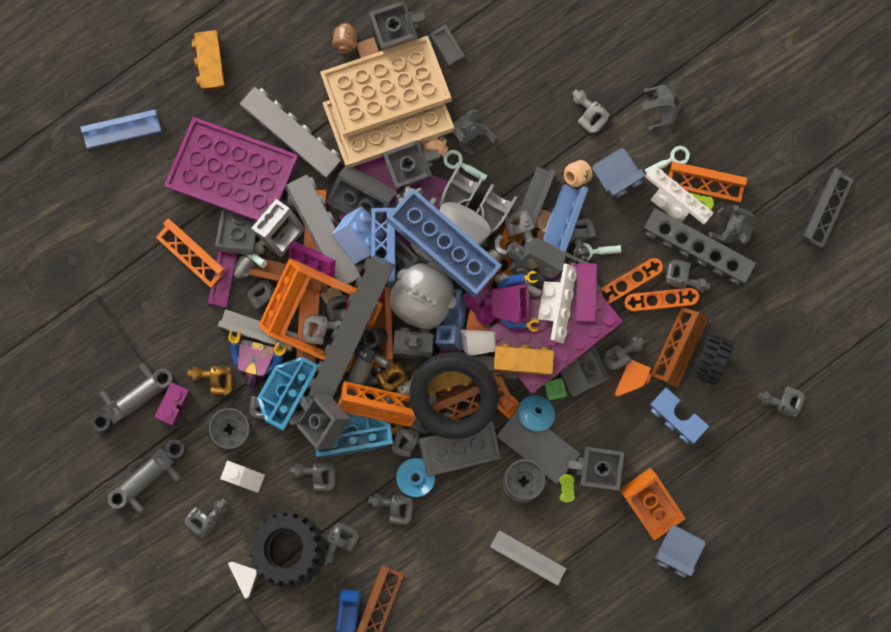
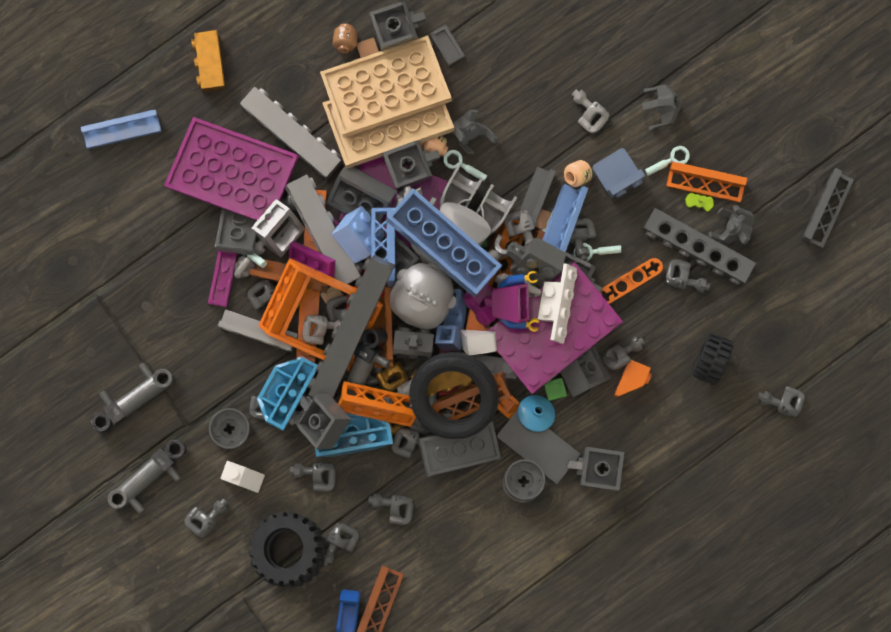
magenta piece [155,382,191,426] -> none
orange fence [156,218,227,288] -> none
pearl gold piece [188,366,233,395] -> none
torso [228,330,288,386] -> none
white slope [228,562,258,599] -> none
dark azure dish [396,458,435,497] -> none
light grey fence [490,530,566,586] -> none
brick [494,343,555,376] -> none
lime piece [558,474,575,503] -> none
magenta tile [576,263,597,322] -> none
orange slope [619,468,686,541] -> none
orange beam [624,288,699,312] -> none
white bracket [645,166,713,224] -> none
medium blue arch [649,388,709,444] -> none
dark orange fence [651,307,709,388] -> none
sand blue bracket [654,525,705,578] -> none

